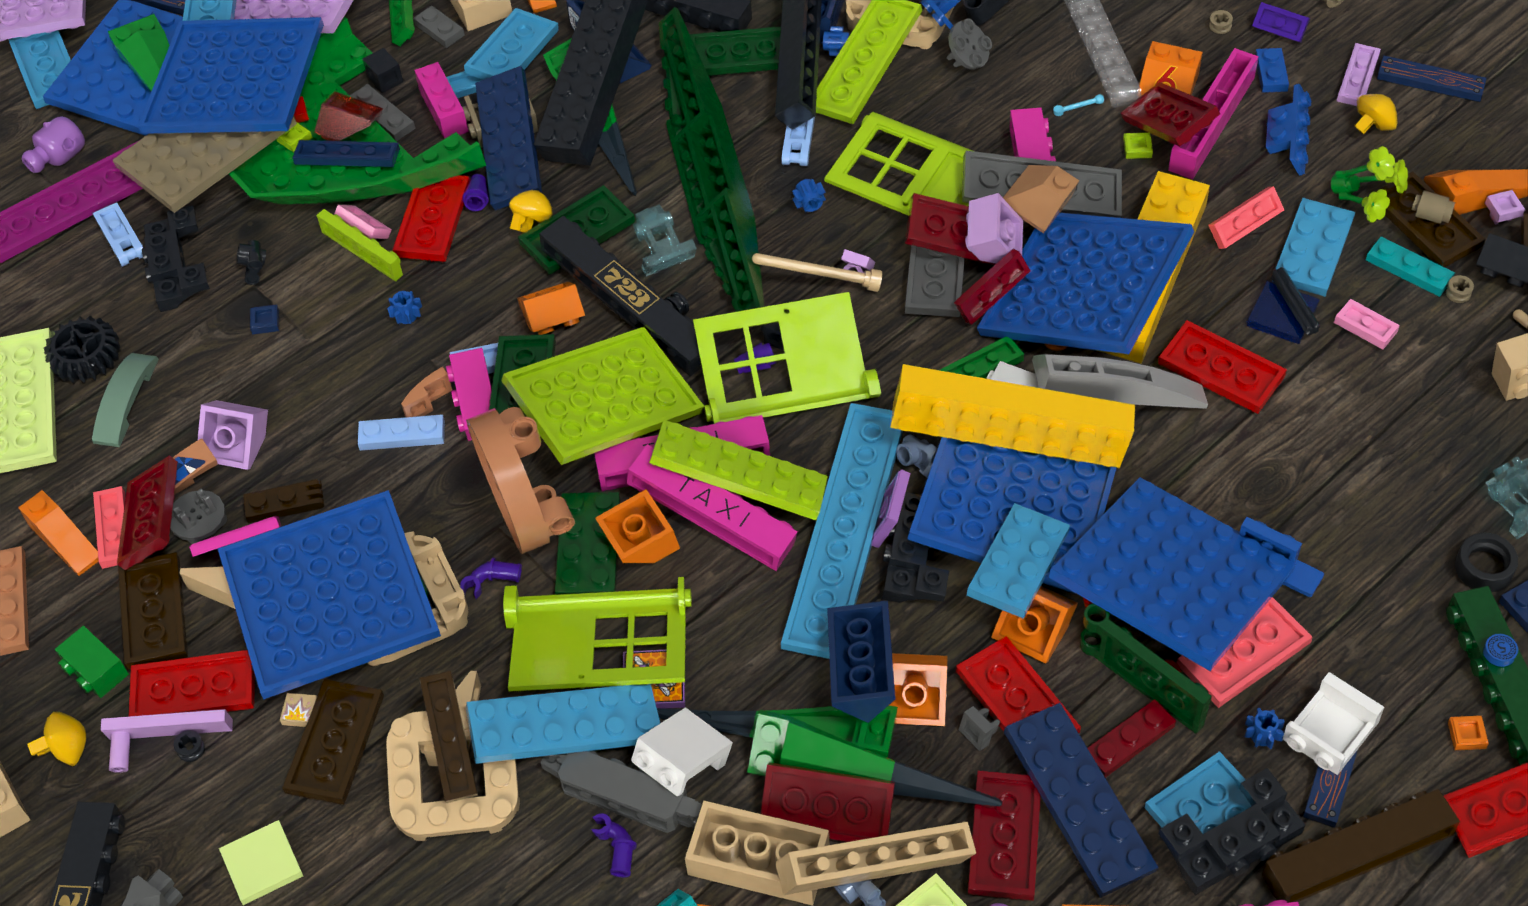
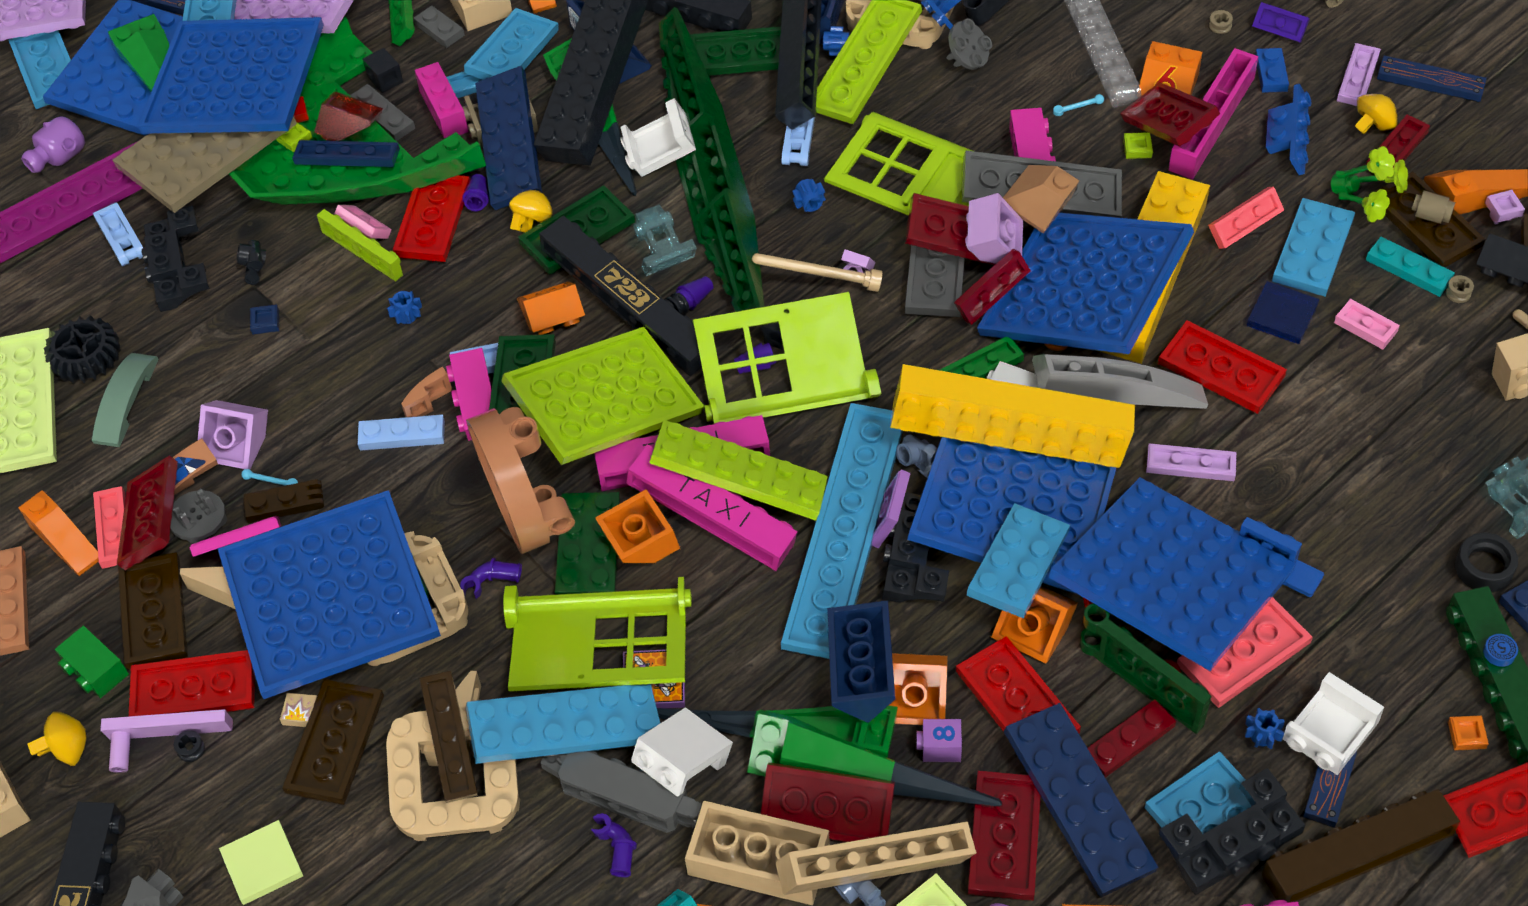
dark grey tile [959,706,1000,751] -> none
black axle [1271,267,1320,336] -> none
none -> medium azure hinge [241,469,298,486]
none -> white panel [620,99,696,177]
none -> dark purple cone [676,276,714,310]
none -> medium lavender brick [917,719,962,762]
none -> lavender tile [1146,444,1236,481]
none -> dark red plate [1366,114,1430,168]

